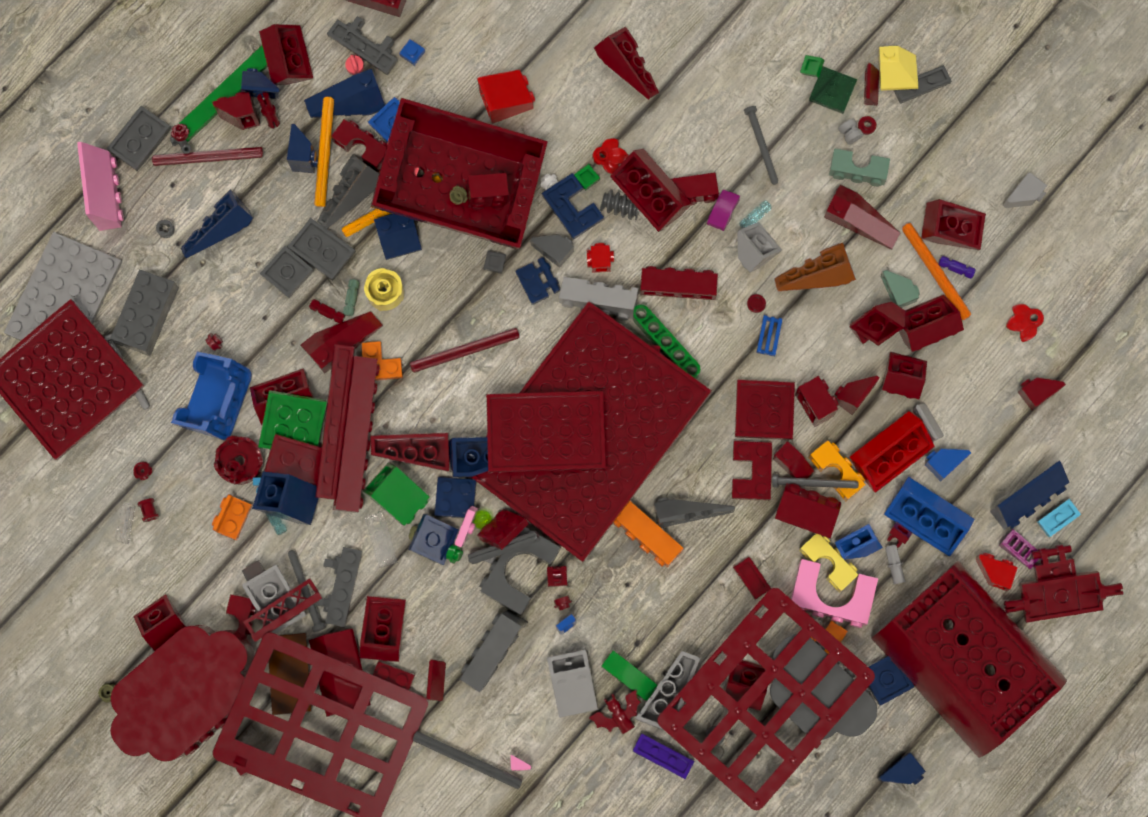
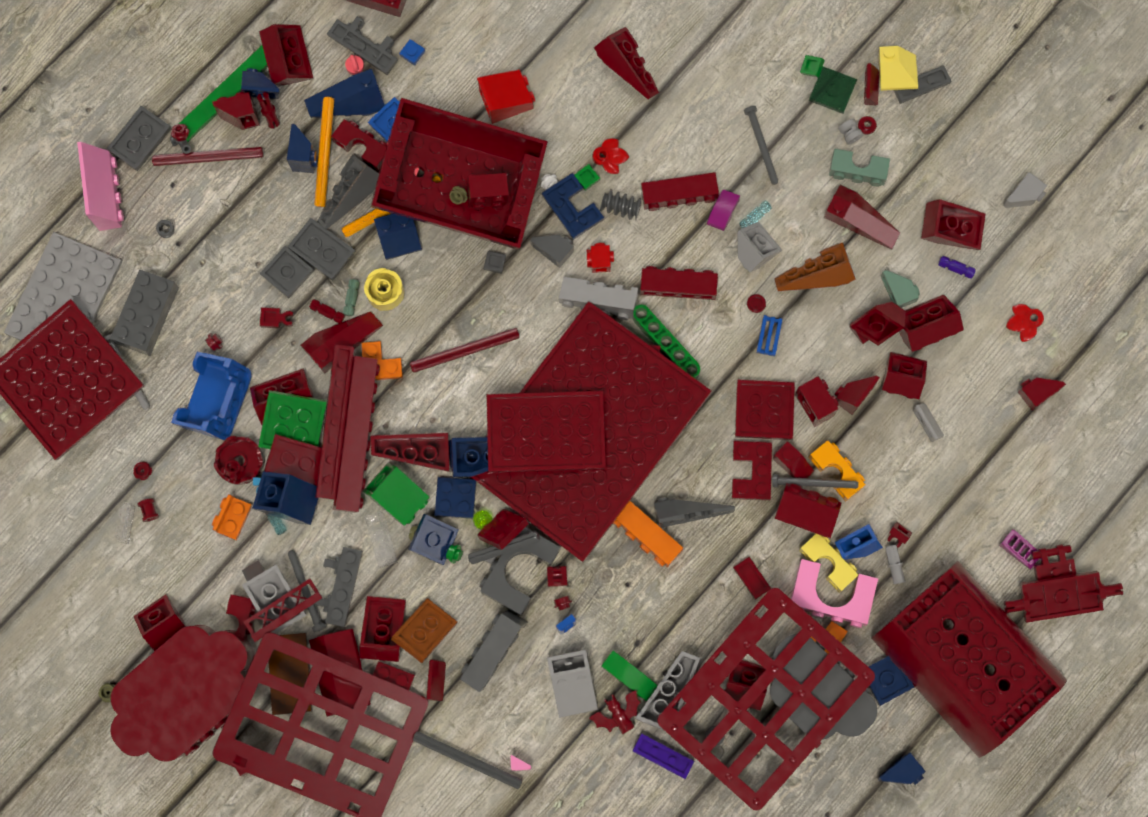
dark blue wedge [181,189,253,258] -> none
bright pink plate [455,506,478,547] -> none
dark blue plate [515,257,561,305] -> none
dark red slope [610,148,692,232] -> none
red slope [849,411,935,493] -> none
blue slope [884,477,975,557] -> none
orange axle [902,223,971,320] -> none
blue slope [925,449,971,482] -> none
red slope [976,553,1018,591] -> none
dark blue slope [990,460,1070,530] -> none
medium azure plate [1037,499,1081,538] -> none
none -> dark red plate [260,307,294,329]
none -> dark orange tile [391,598,458,663]

